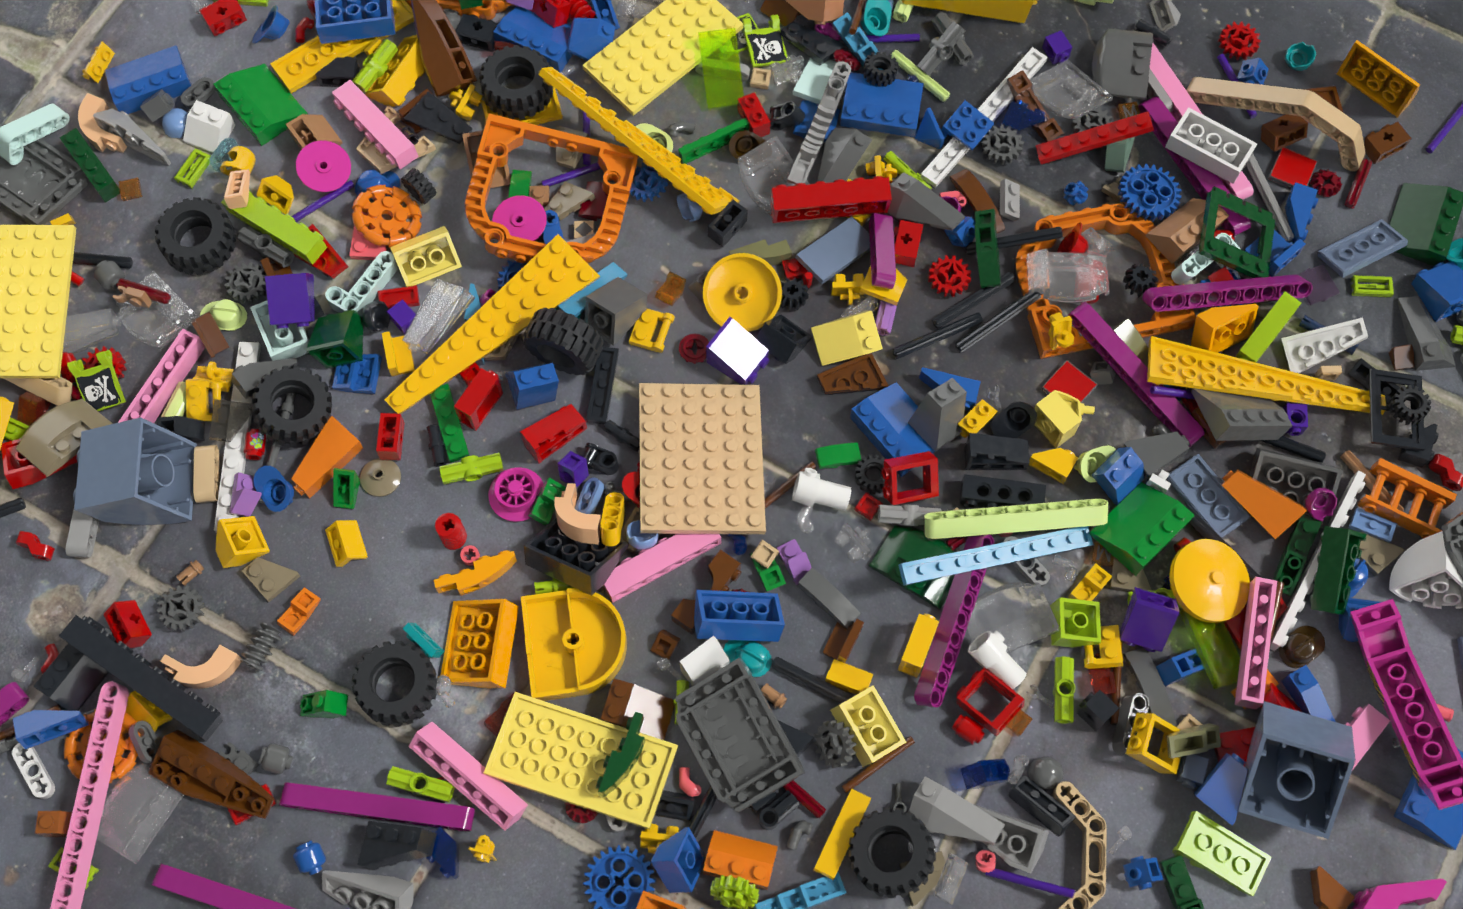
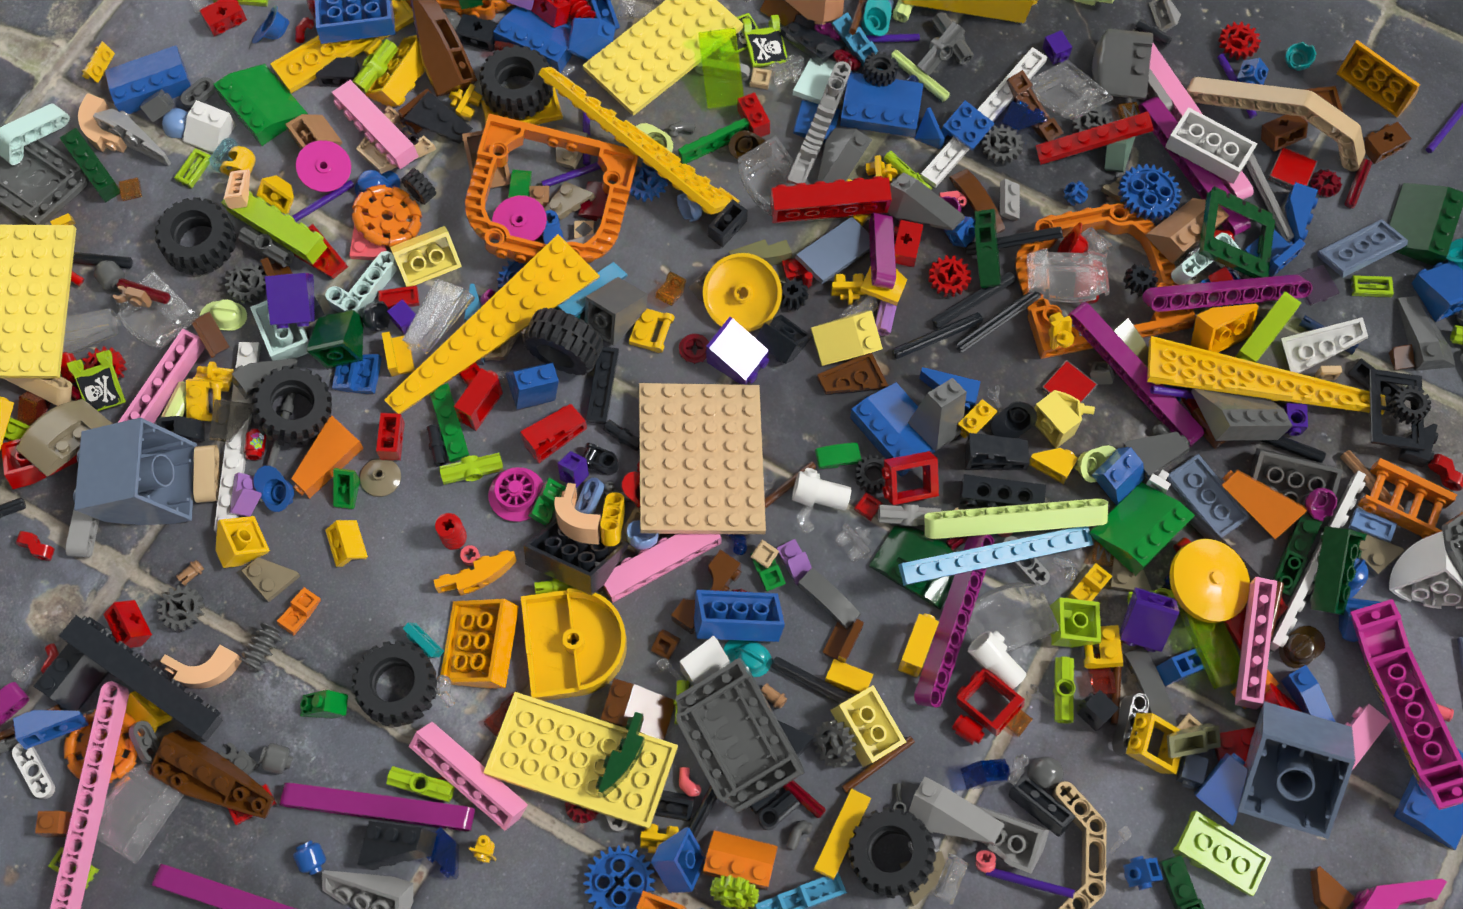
black piece [769,101,805,130] -> none

